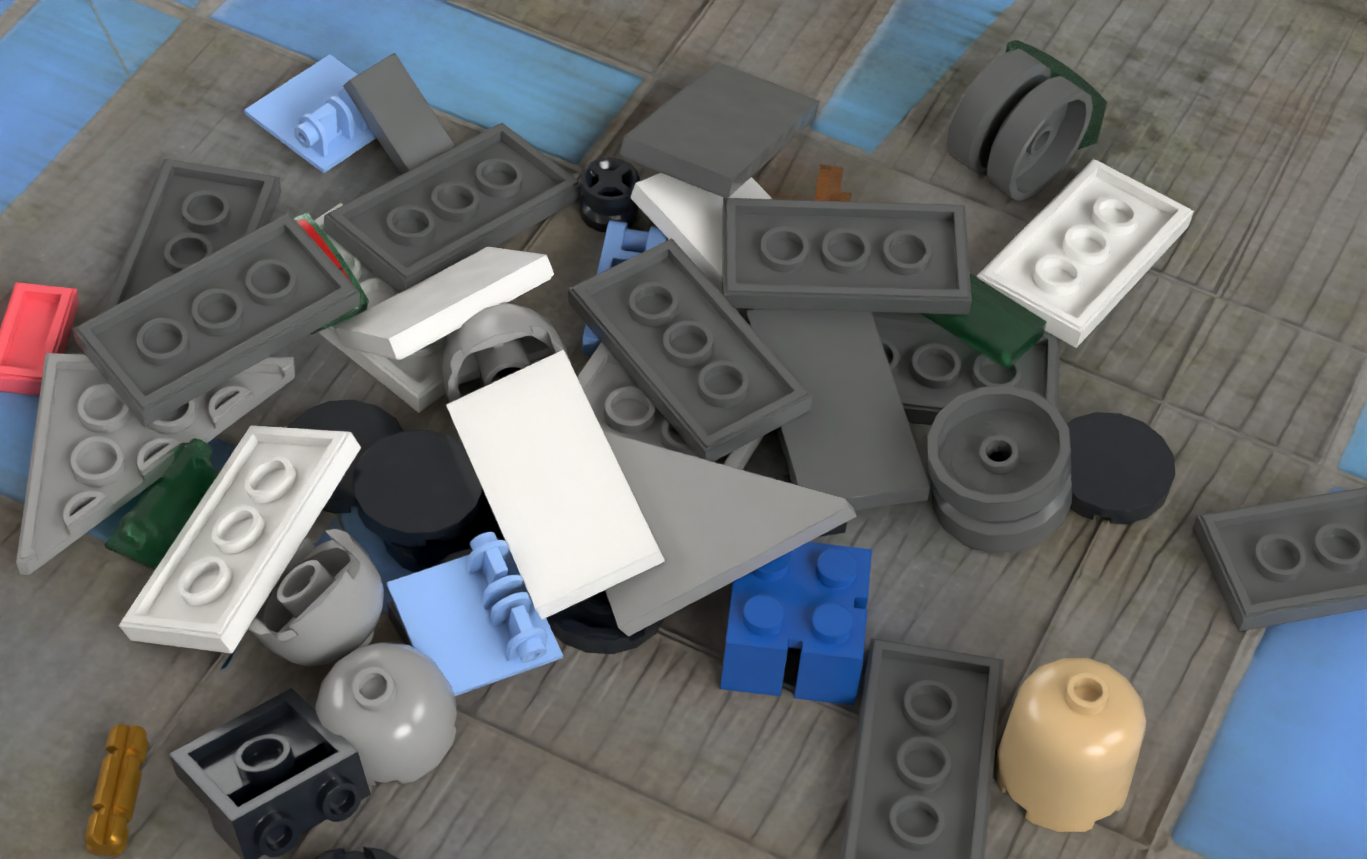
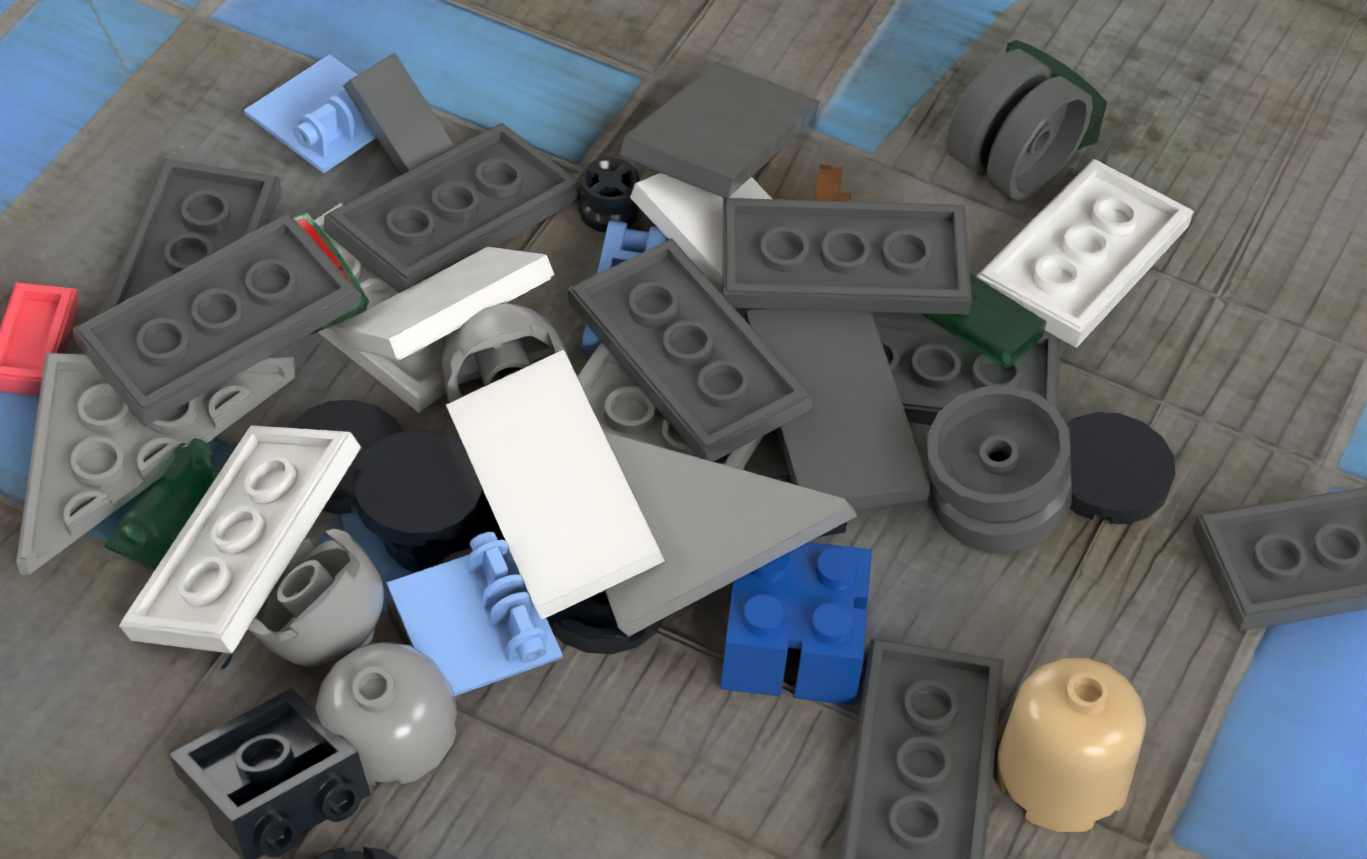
pearl gold axle [84,723,149,857] -> none

